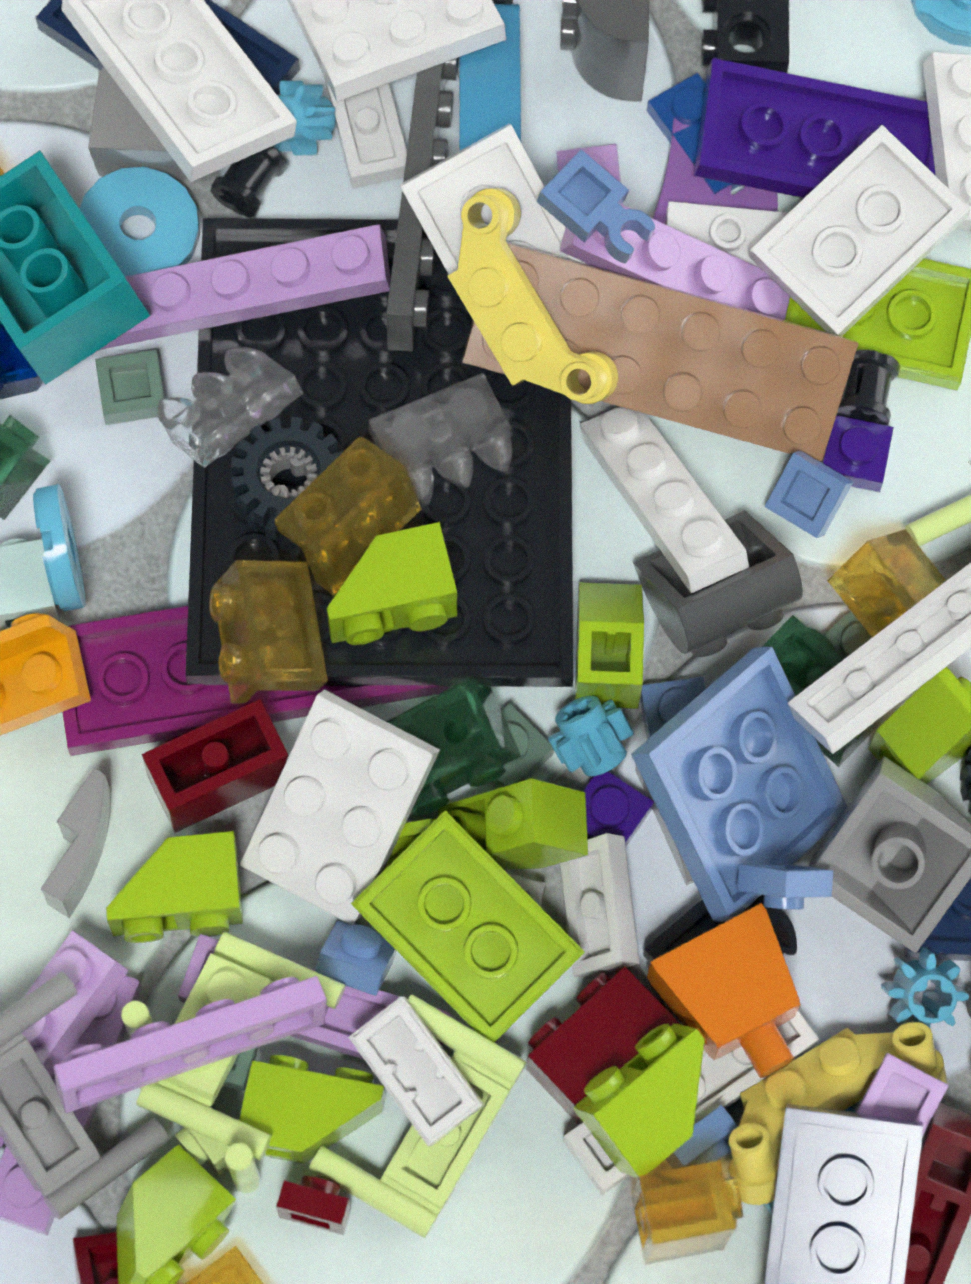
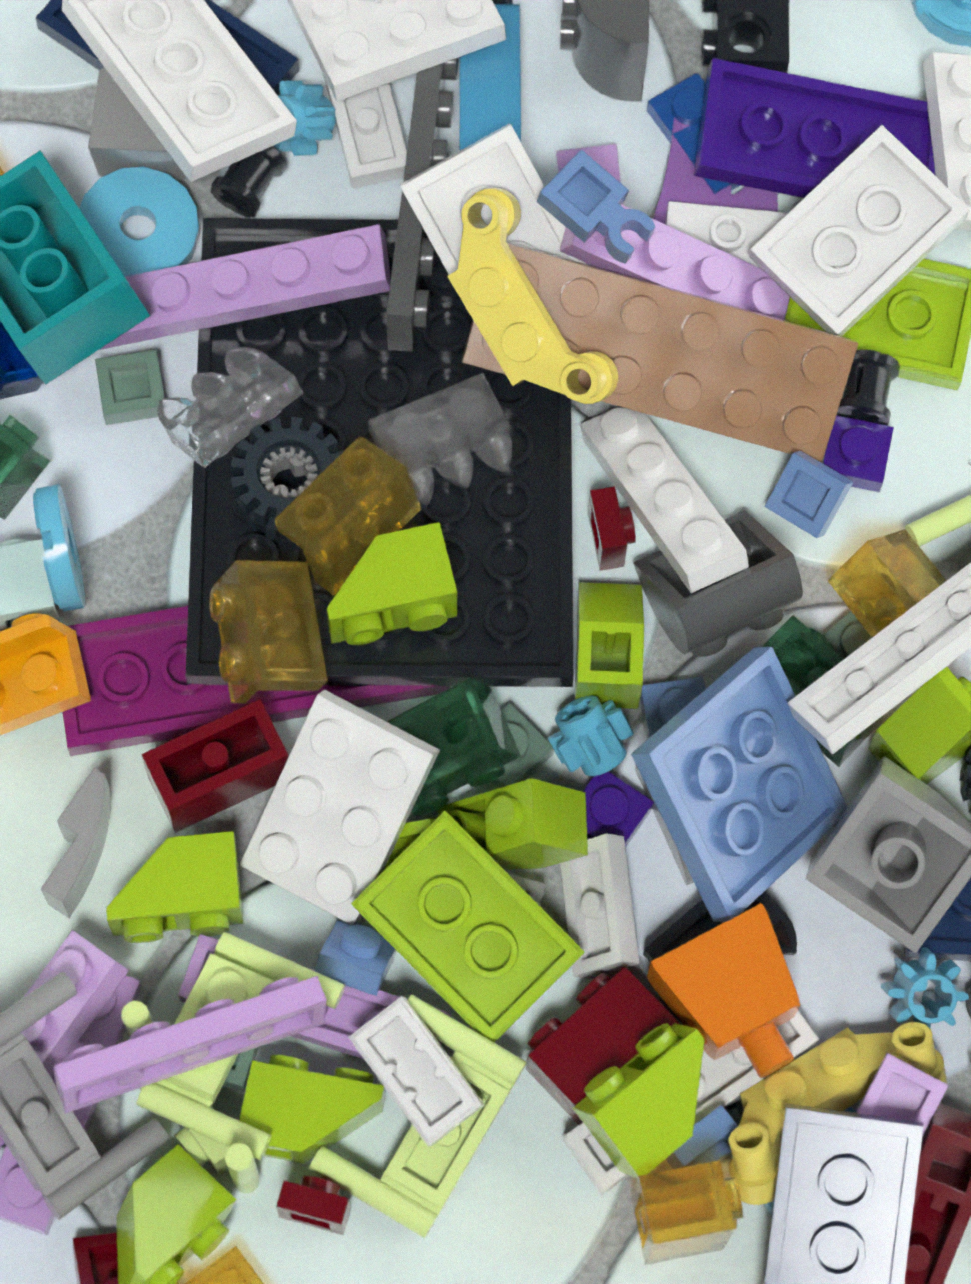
medium blue plate [737,864,833,909] -> none
none -> dark red plate [587,486,636,571]

